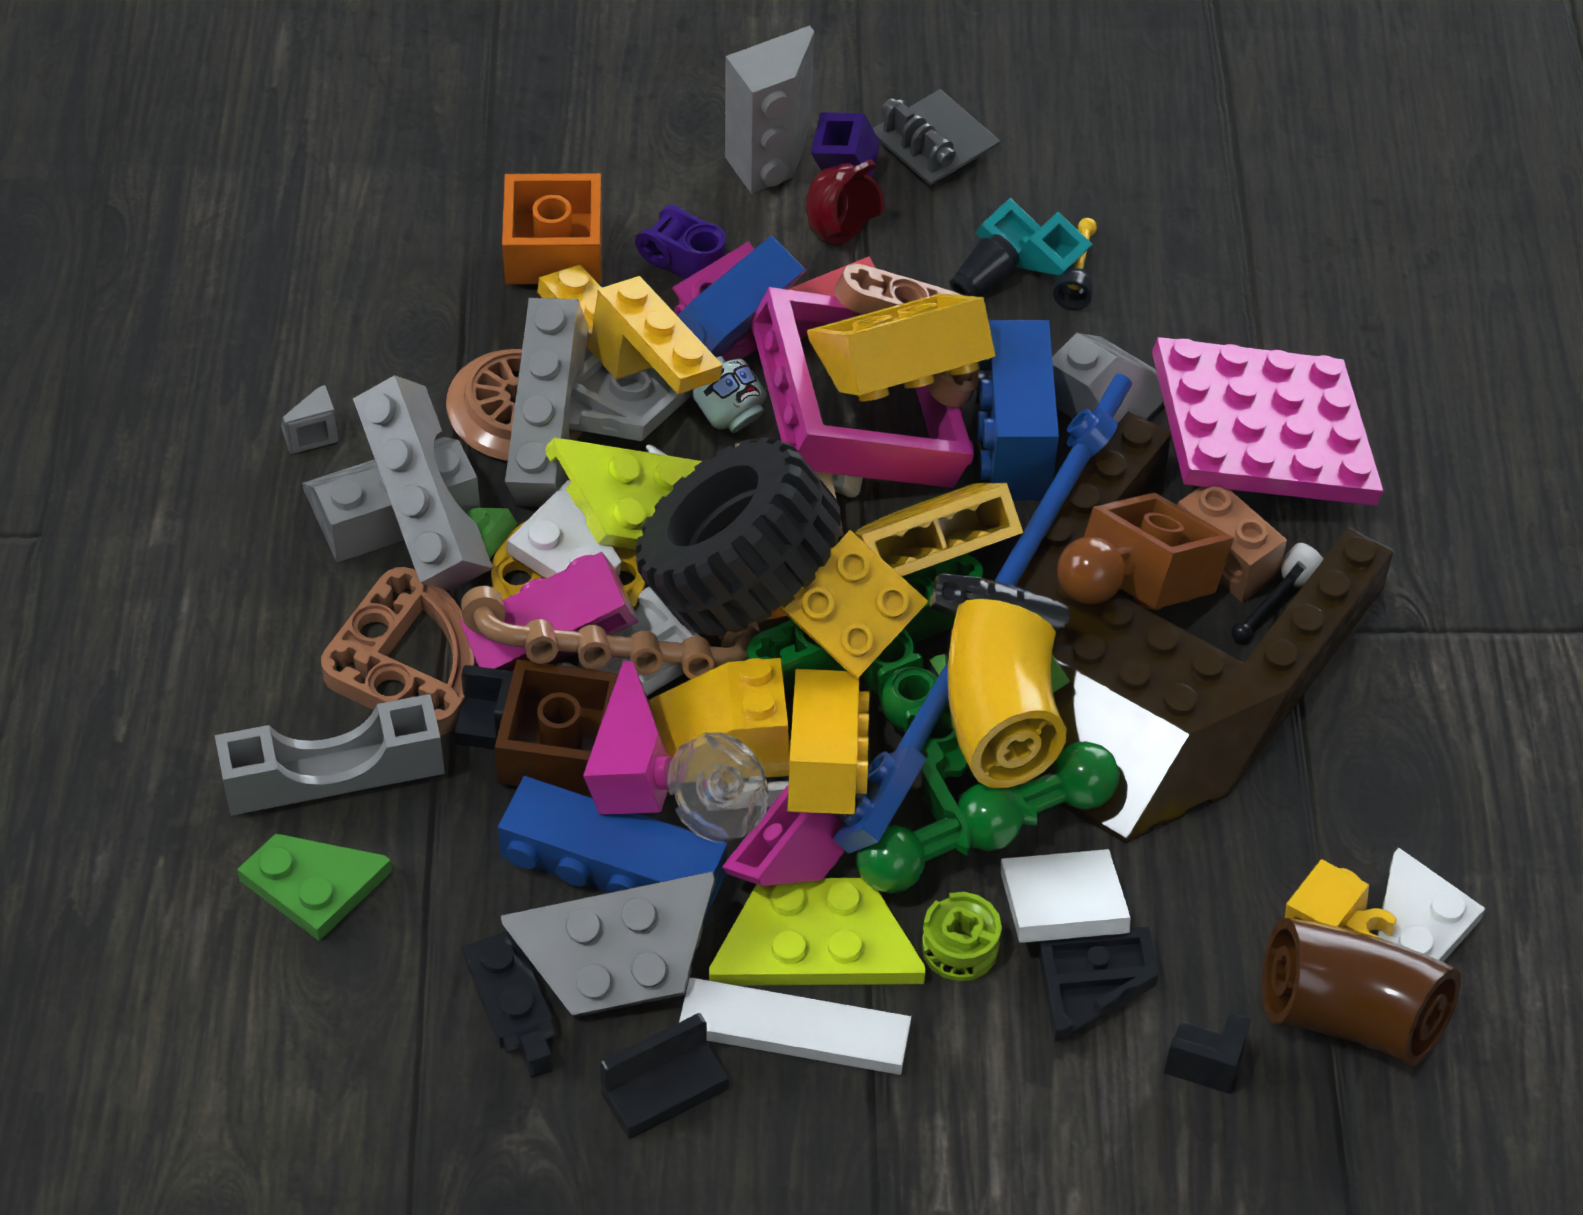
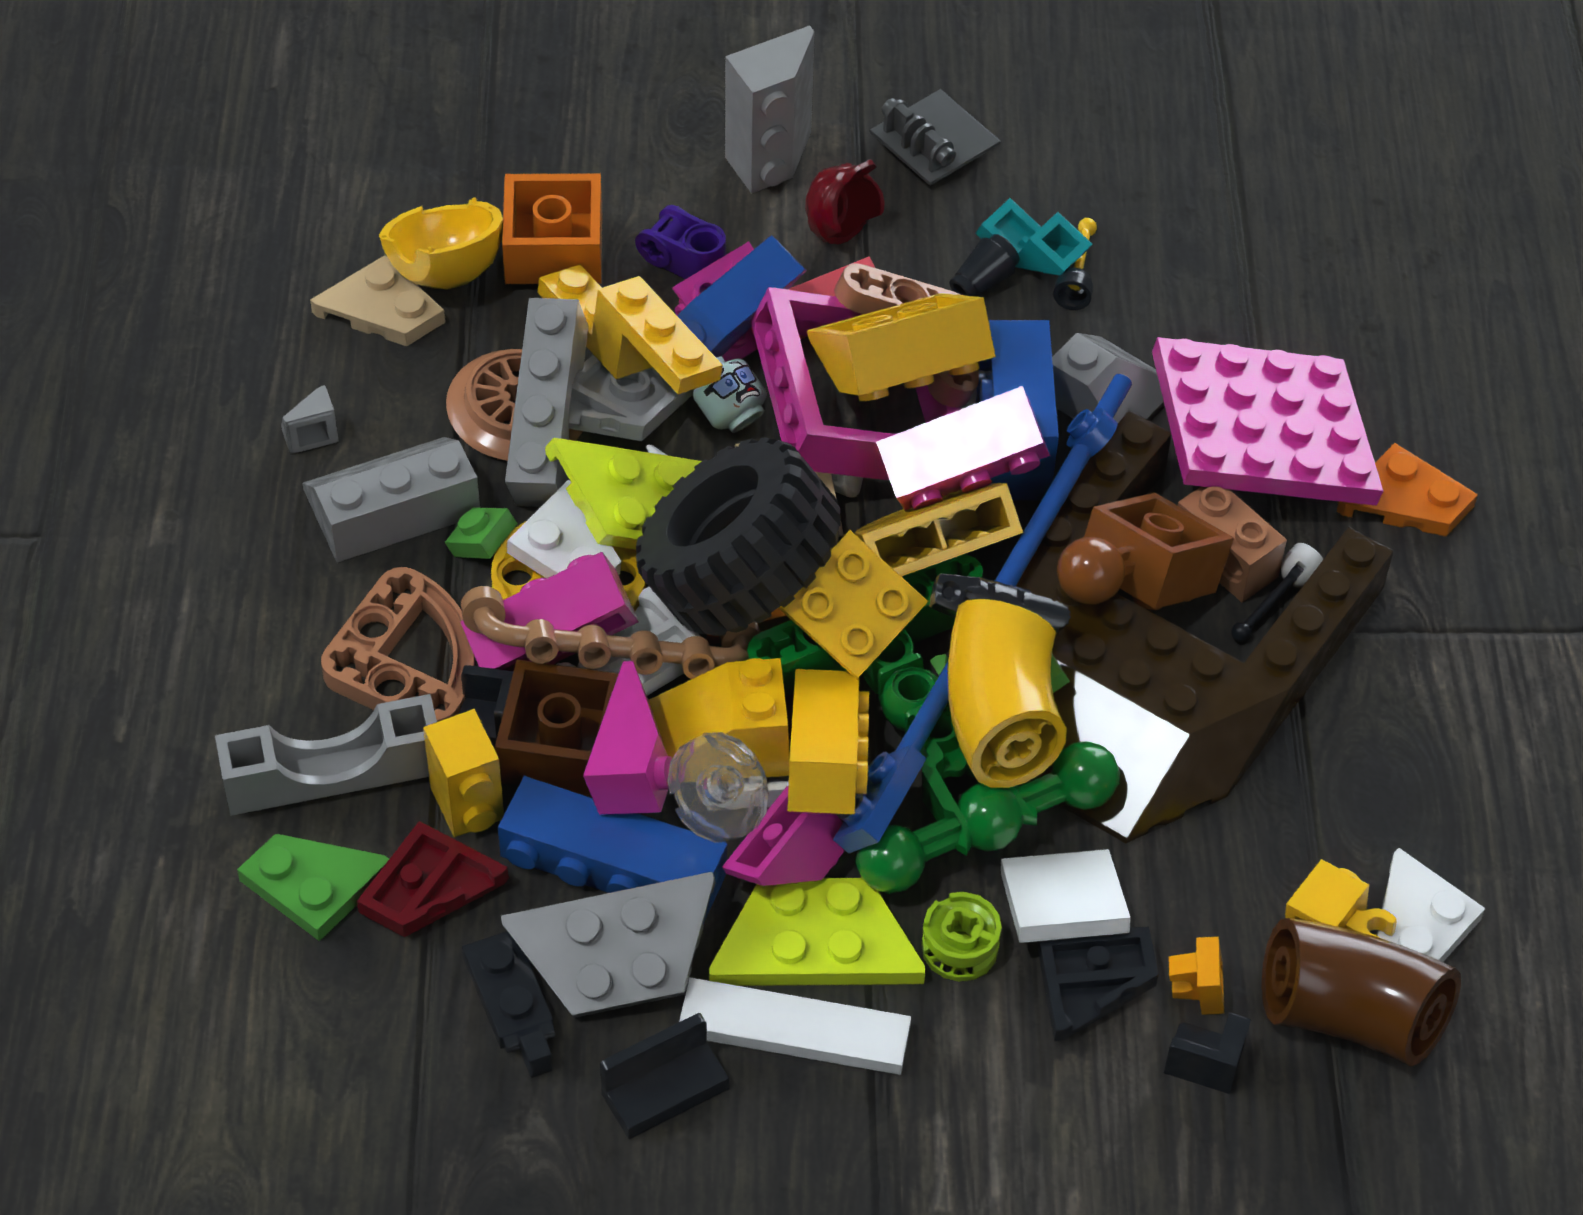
light grey arch [353,375,493,591] -> none
dark purple brick [811,112,880,177] -> none
none -> tan wing [310,255,445,346]
none -> dark red wing [357,821,509,937]
none -> yellow cylinder [379,197,503,289]
none -> yellow brick [423,709,504,838]
none -> brick [877,386,1050,511]
none -> light orange tile [1169,937,1224,1015]
none -> orange wing [1337,443,1478,536]

